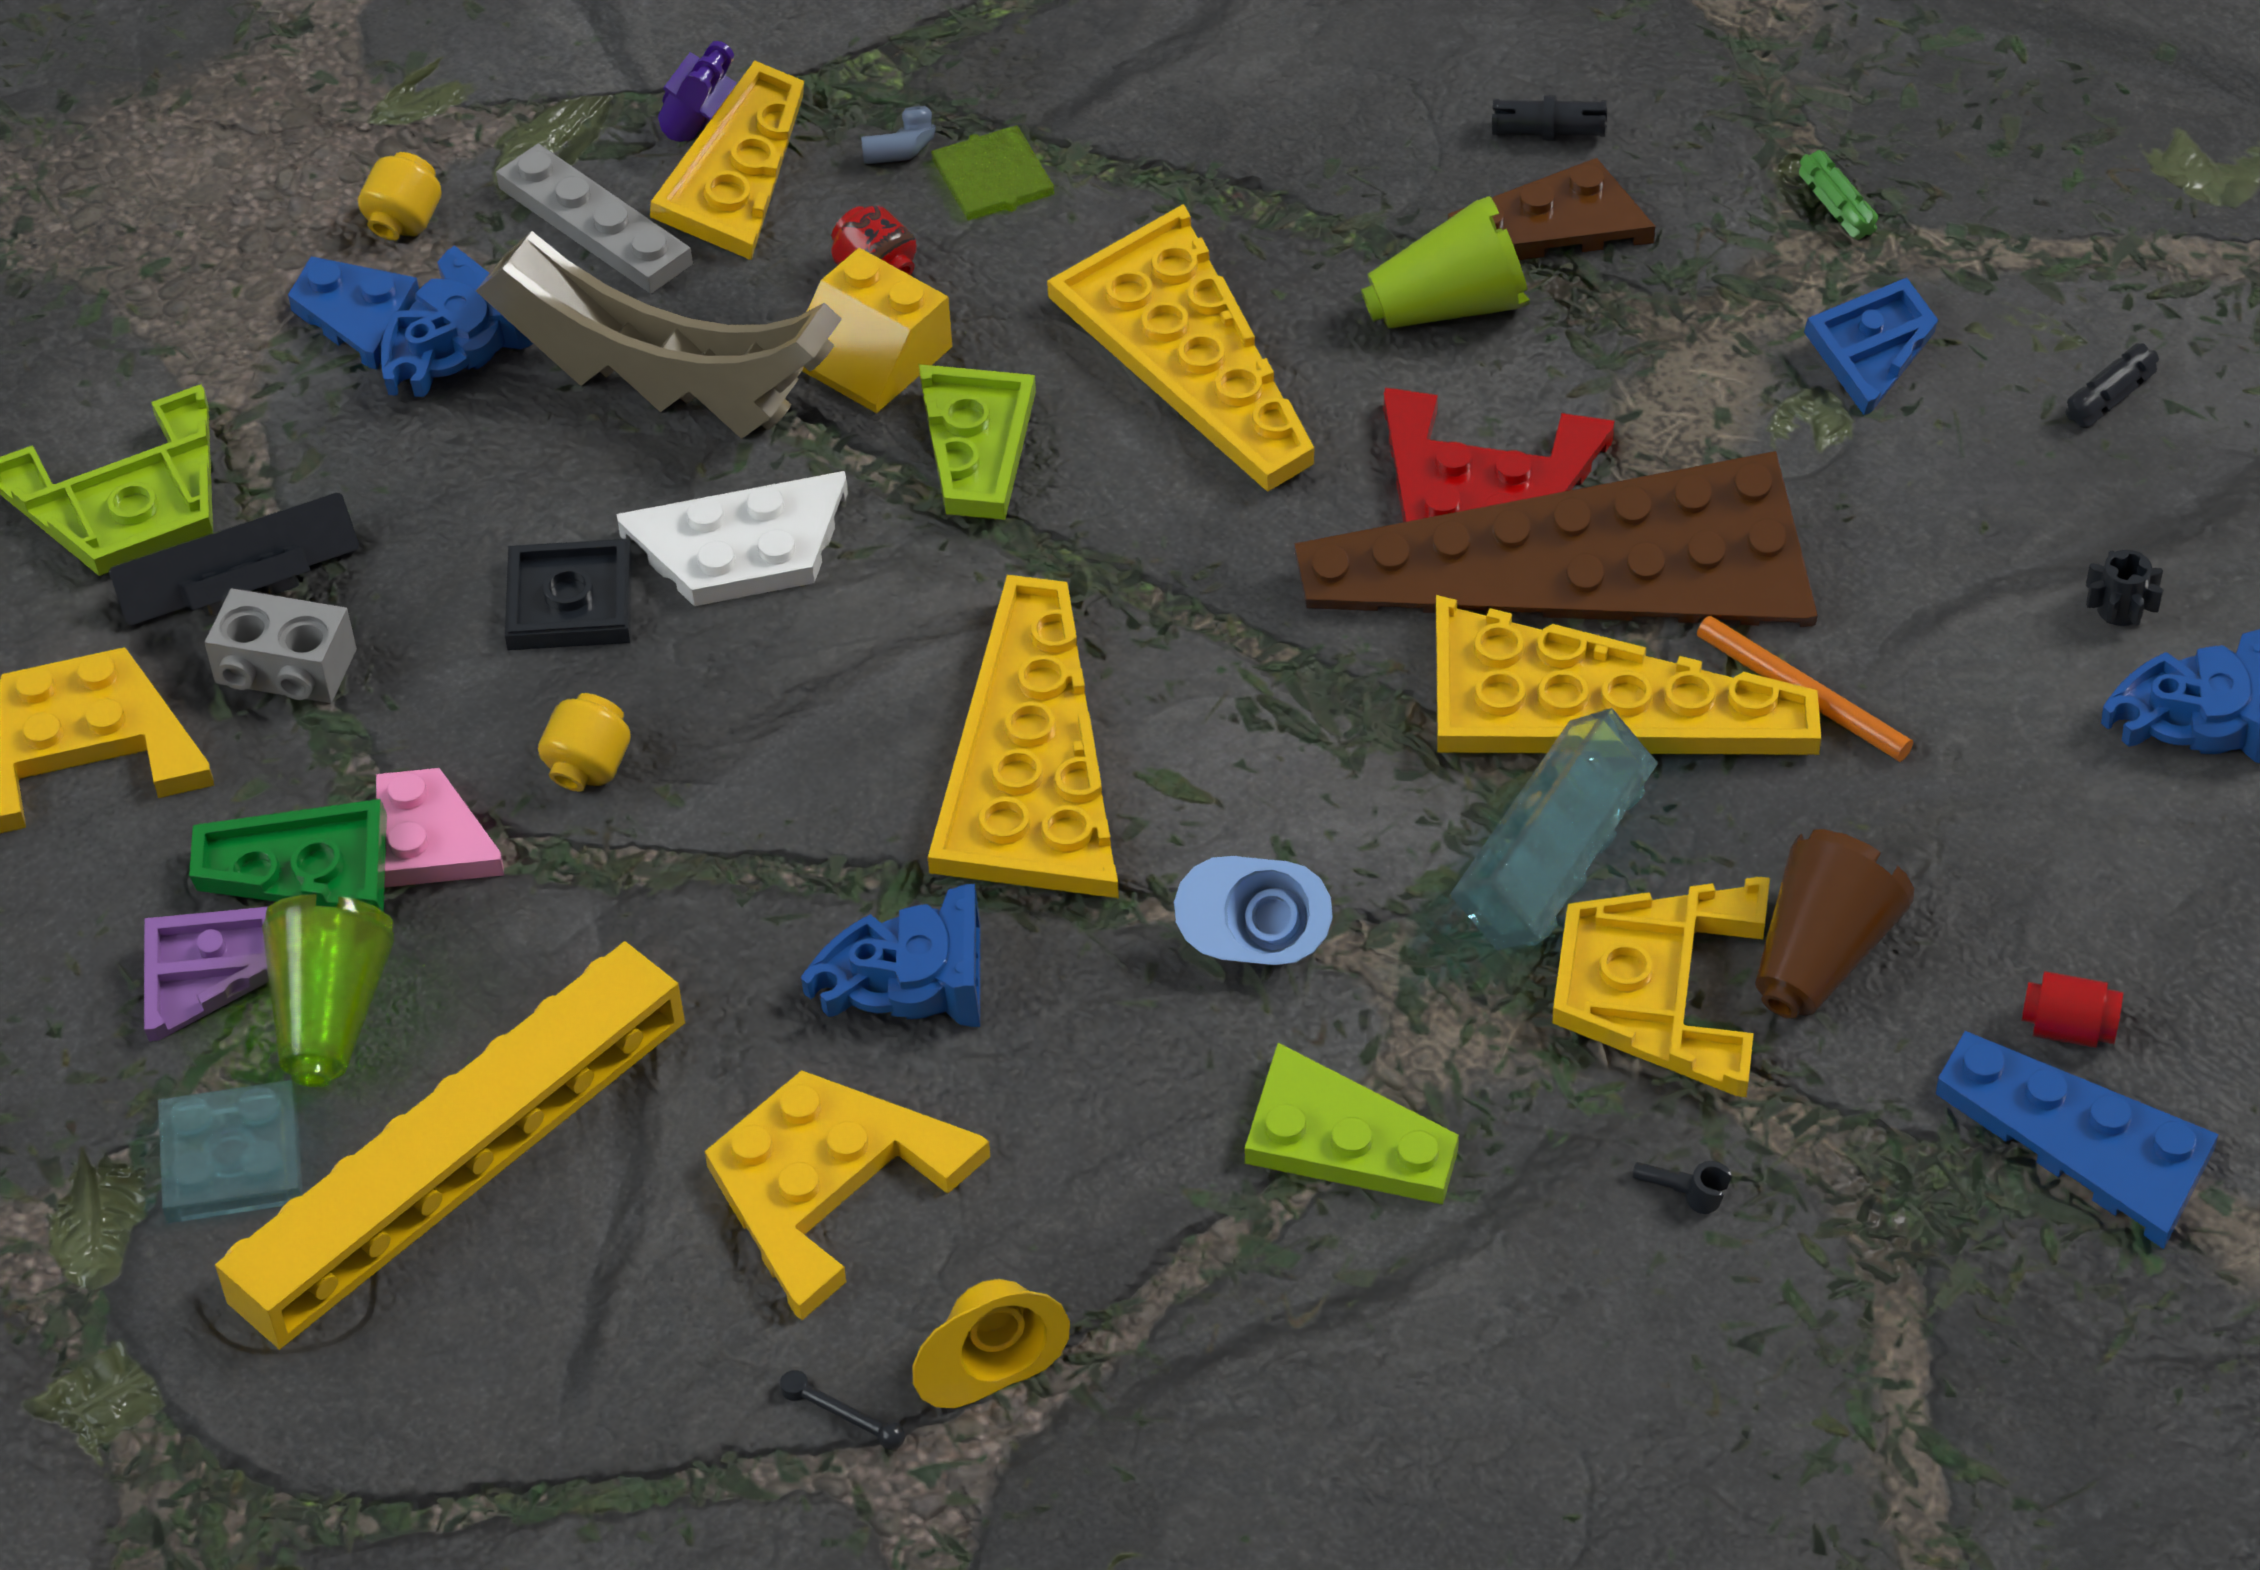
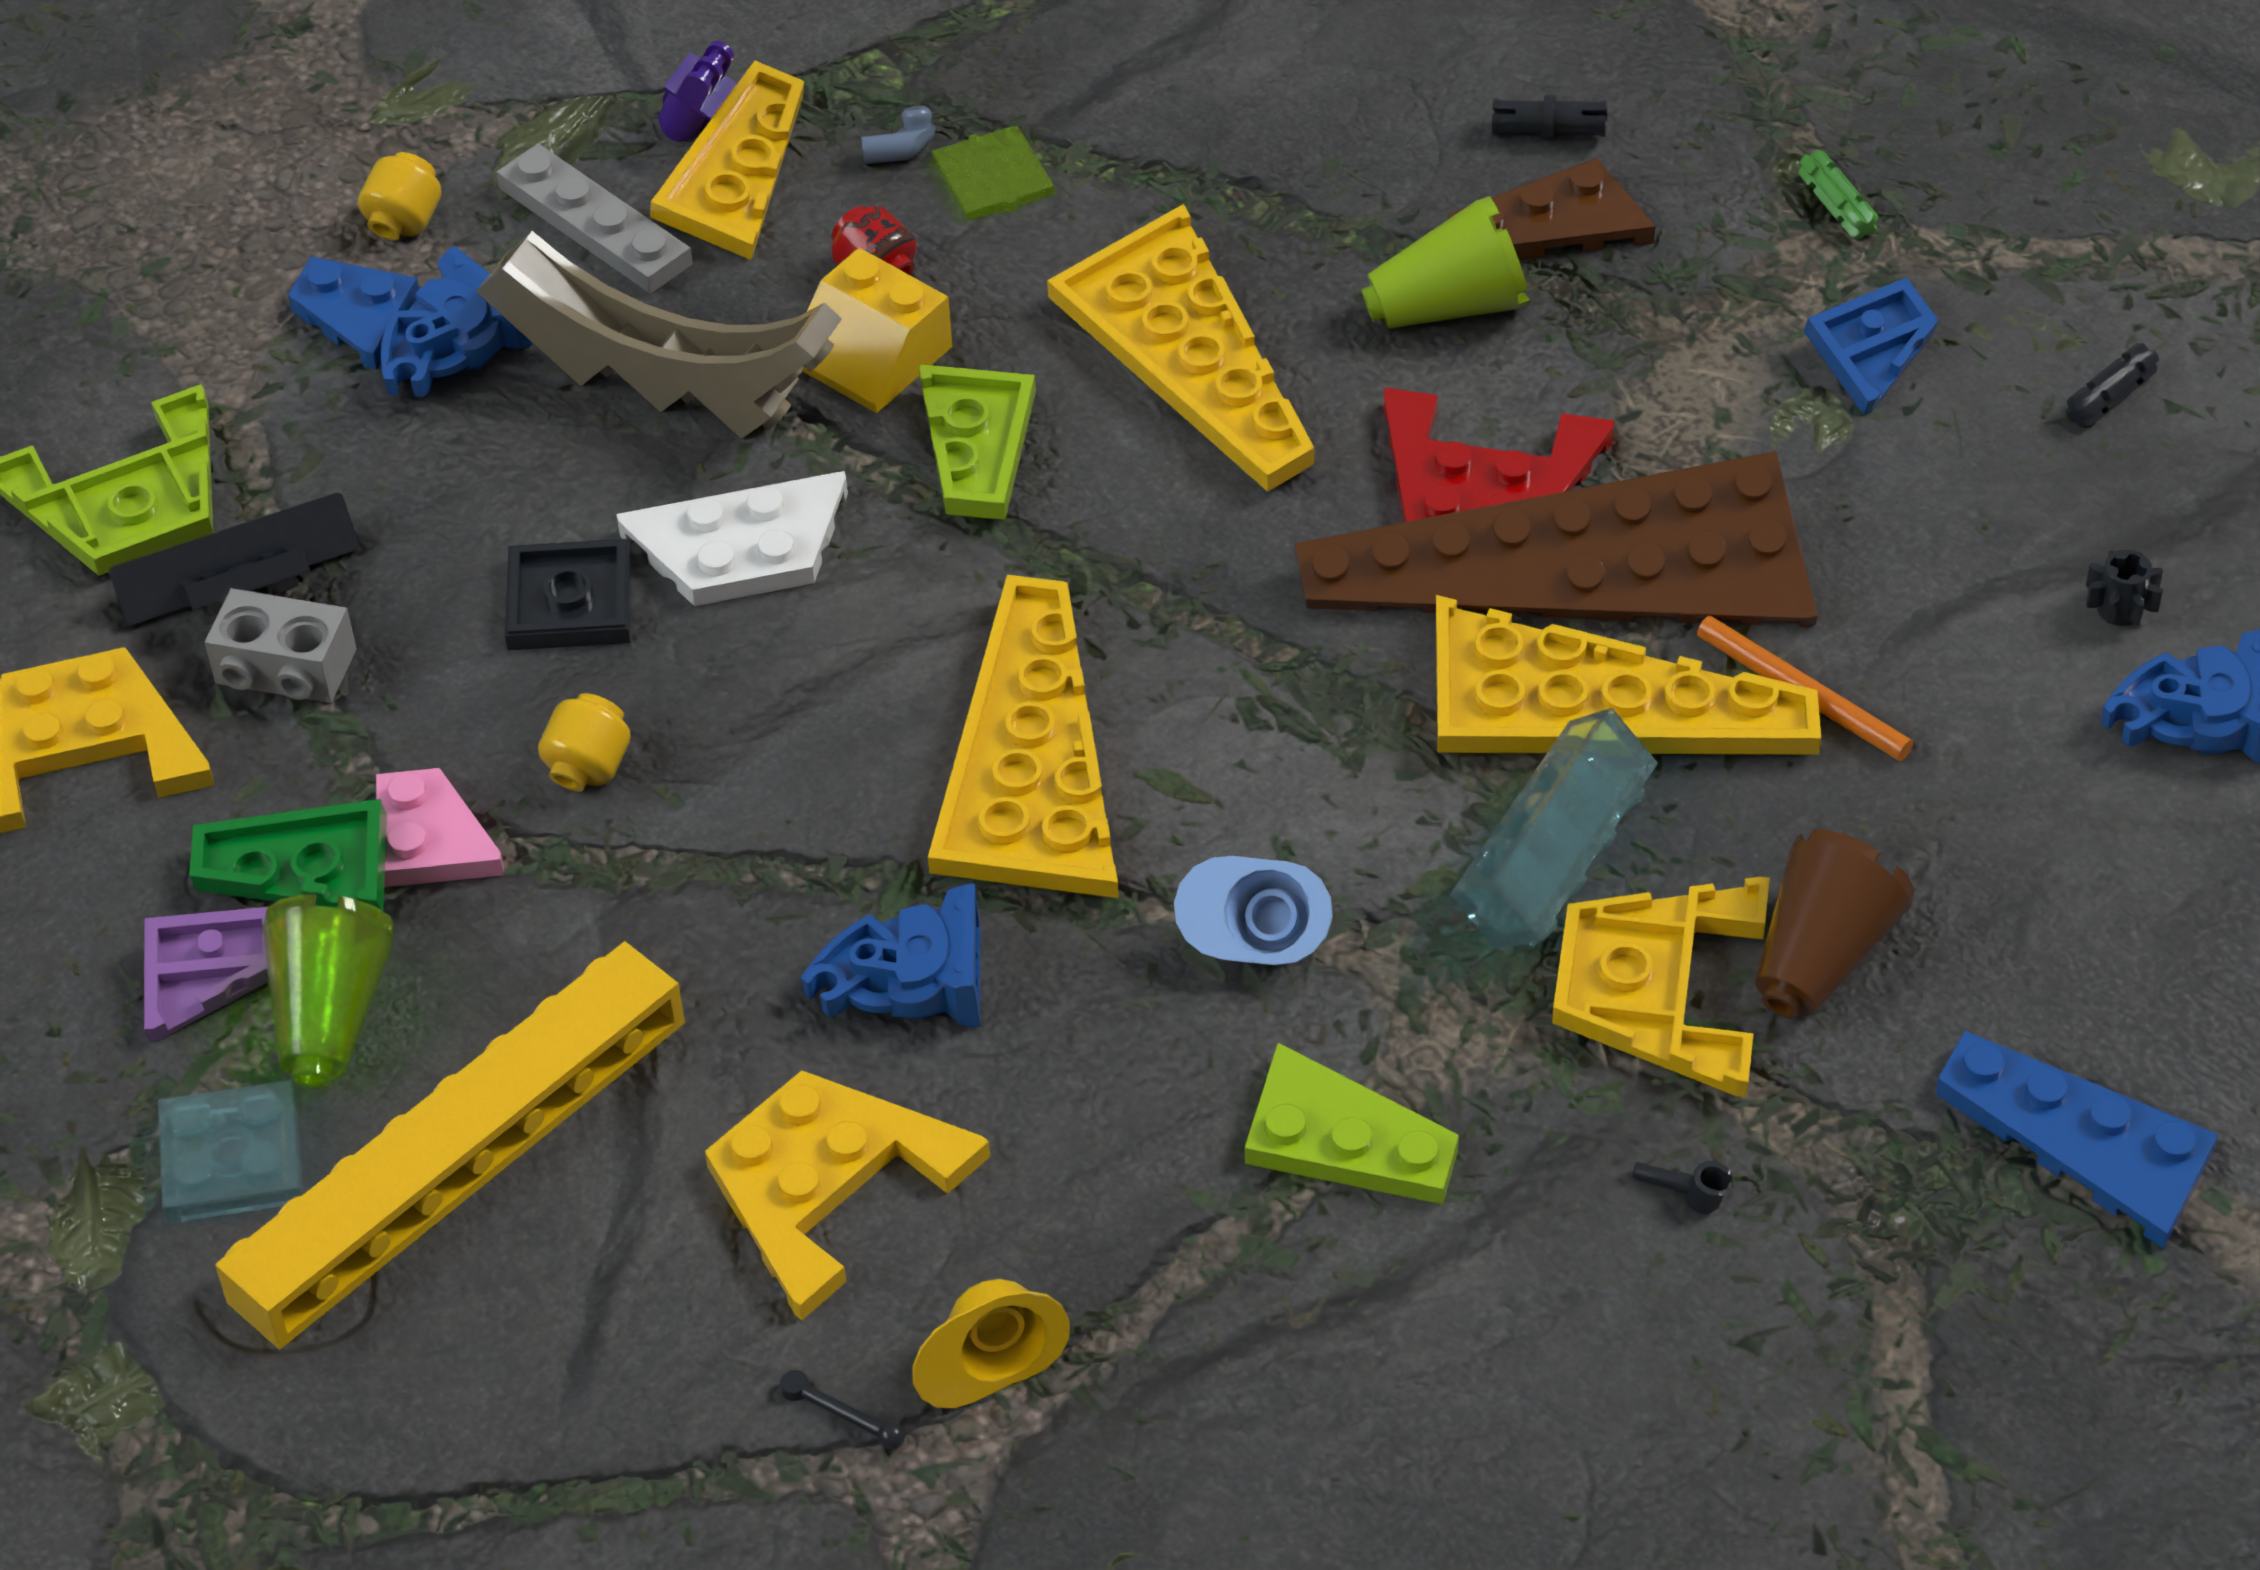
red brick [2021,971,2124,1048] -> none

